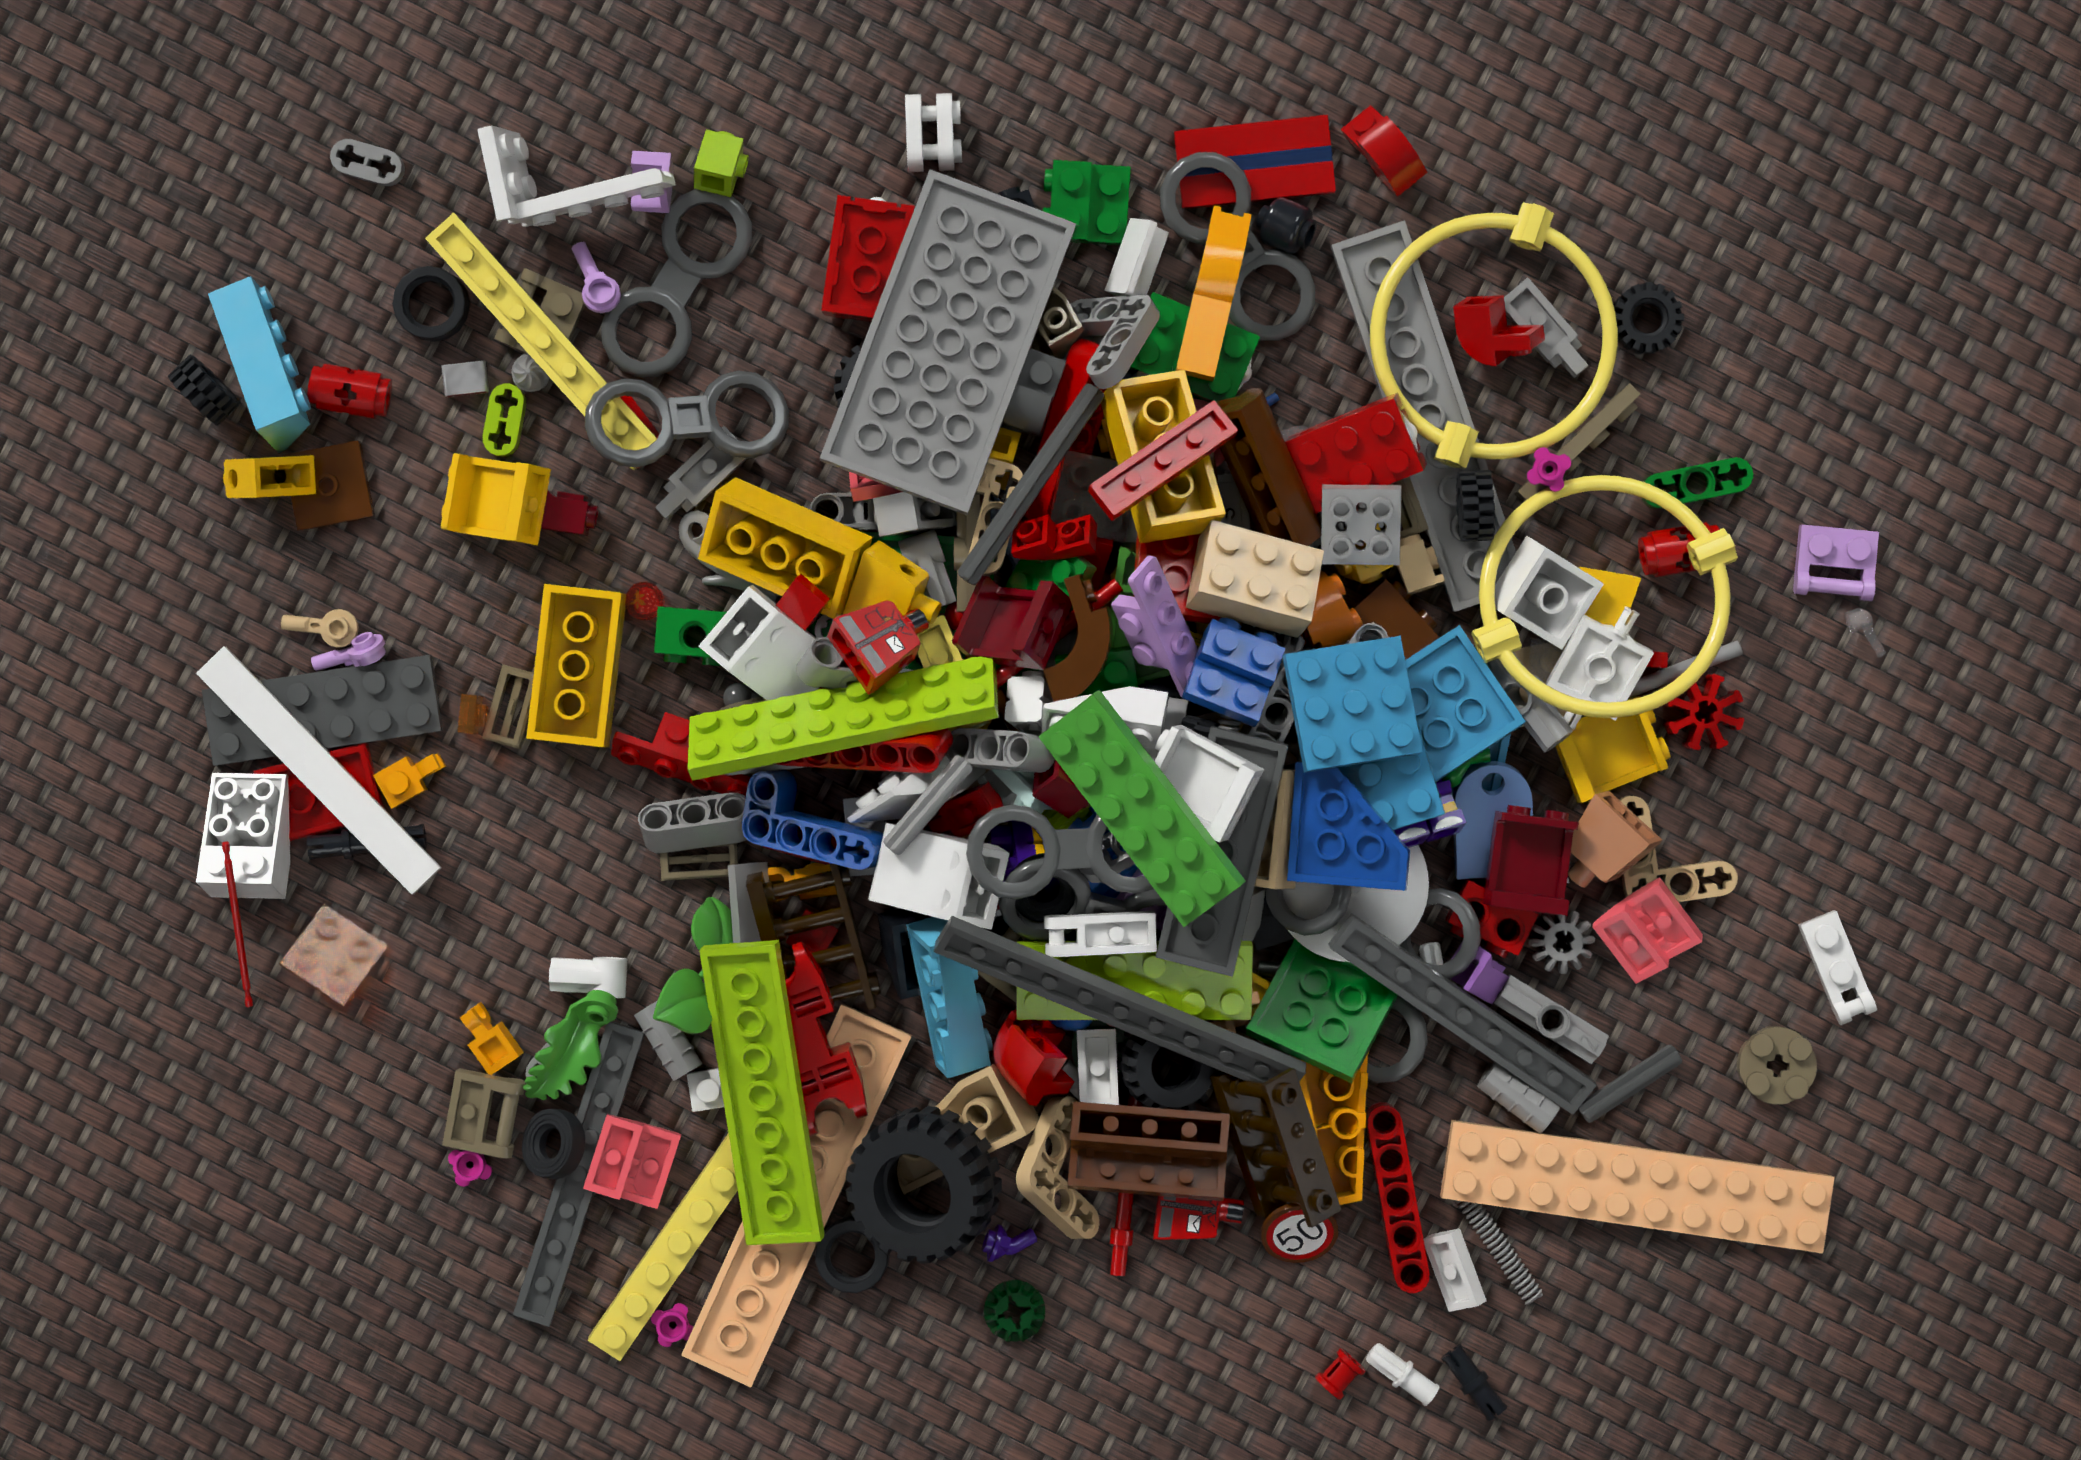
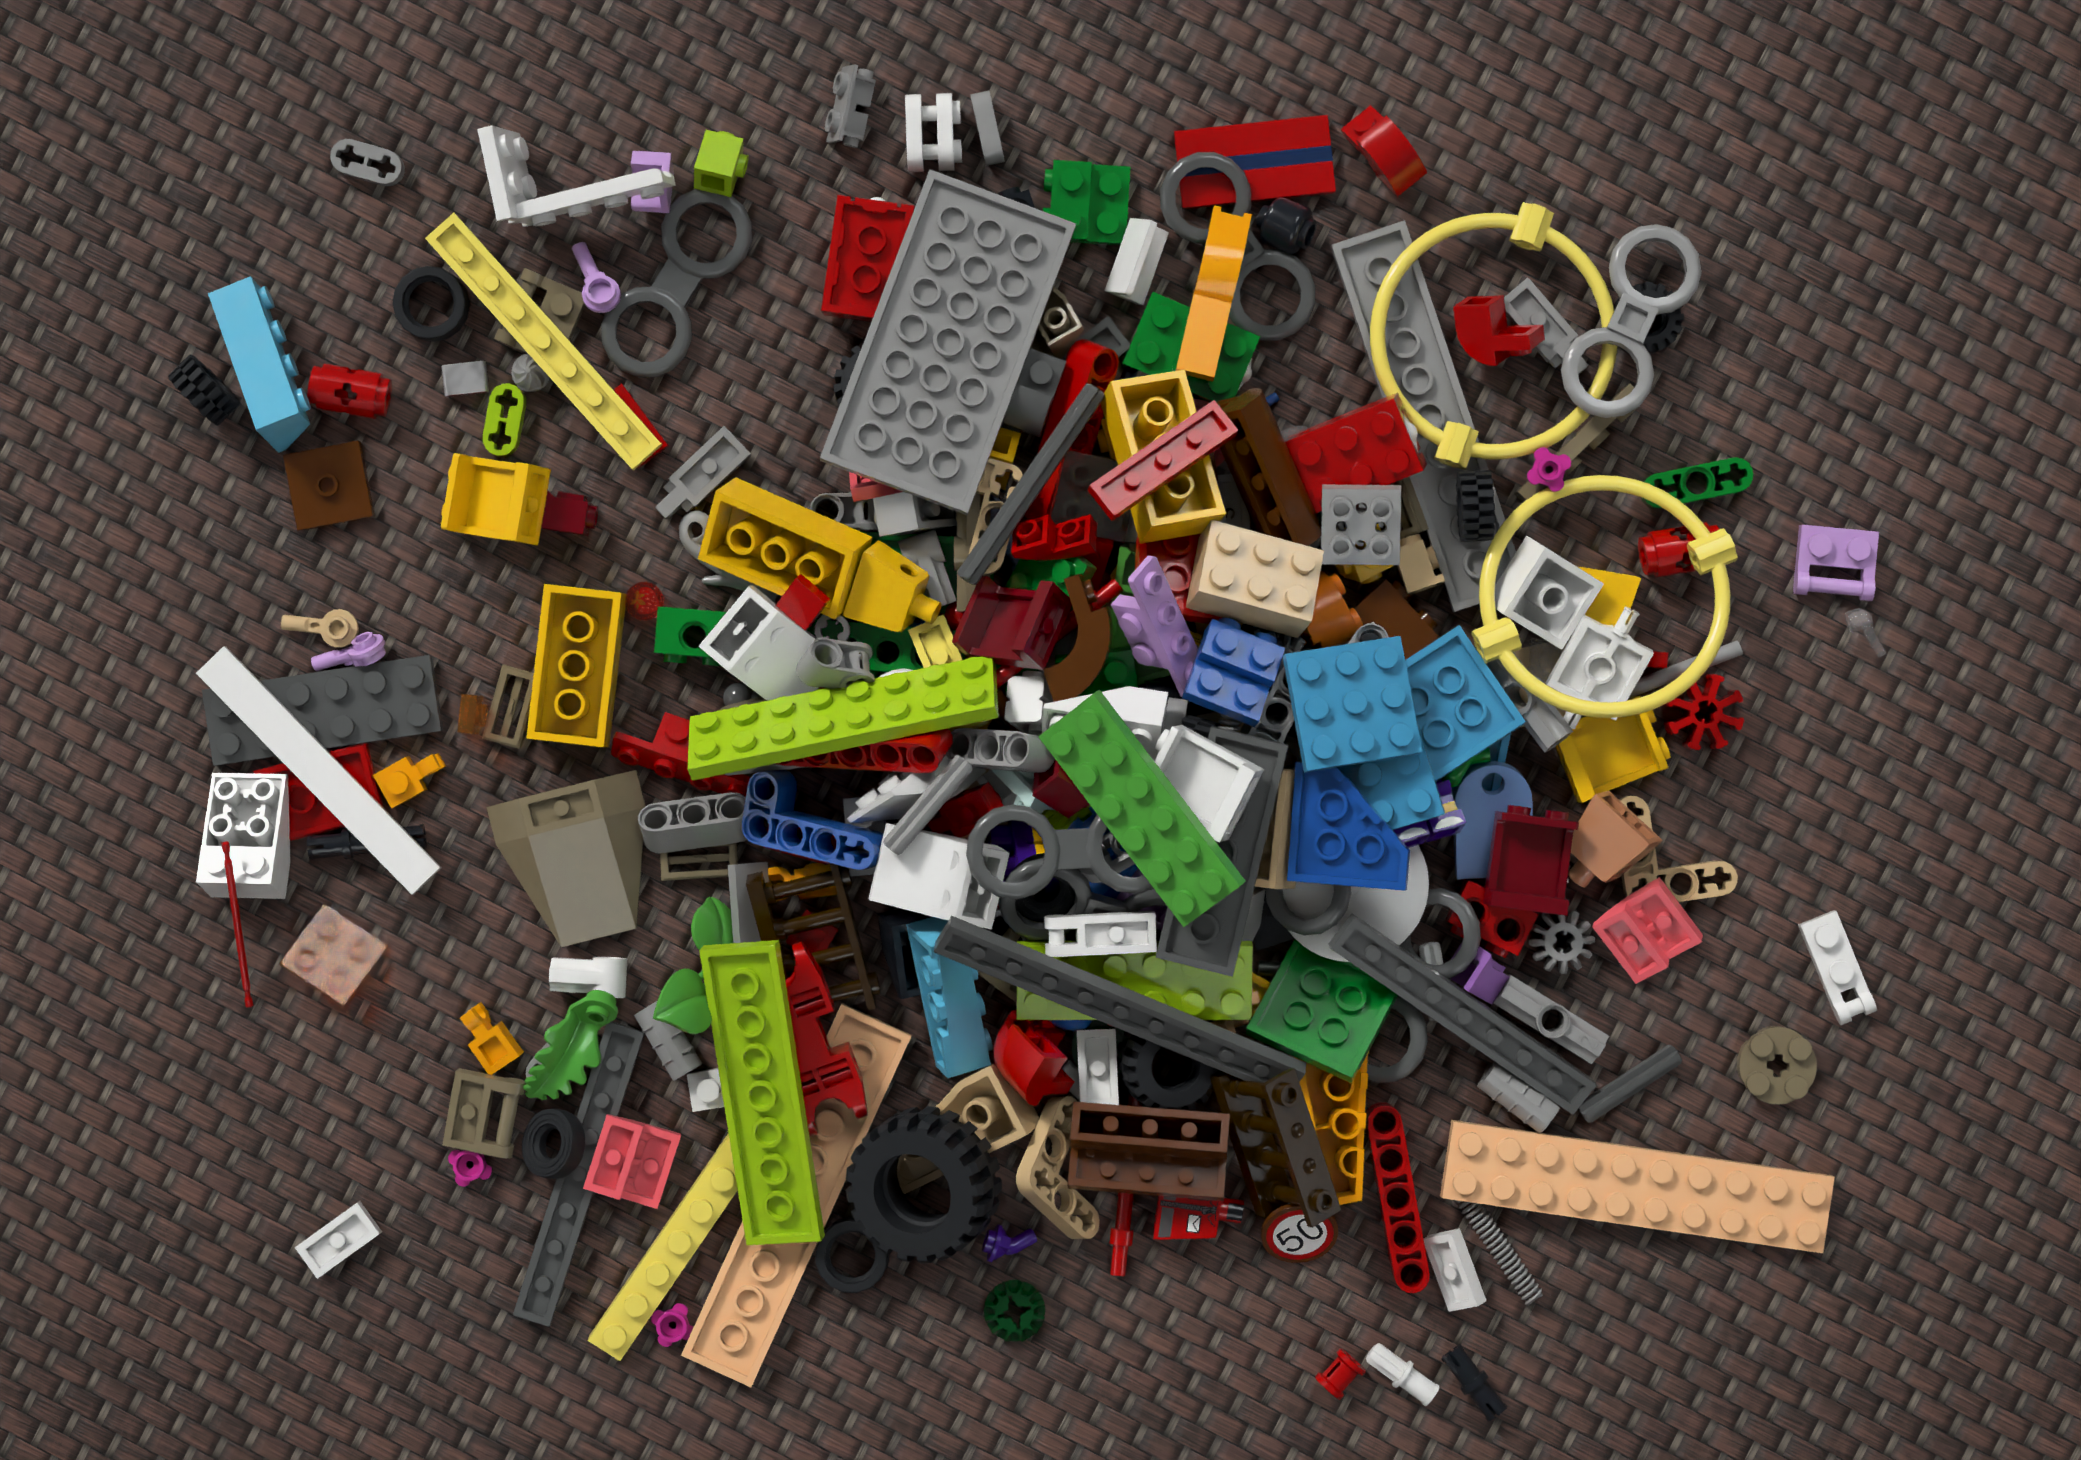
yellow torso [223,455,316,498] -> none
dark grey bar [585,370,789,468] -> none
red torso [827,600,929,695] -> none
light grey beam [1070,295,1160,389] -> none
none -> white plate [295,1201,382,1279]
none -> dark tan wedge [486,770,646,947]
none -> light grey hinge [825,64,876,148]
none -> light grey beam [970,90,1005,166]
none -> light grey bar [1561,224,1702,418]

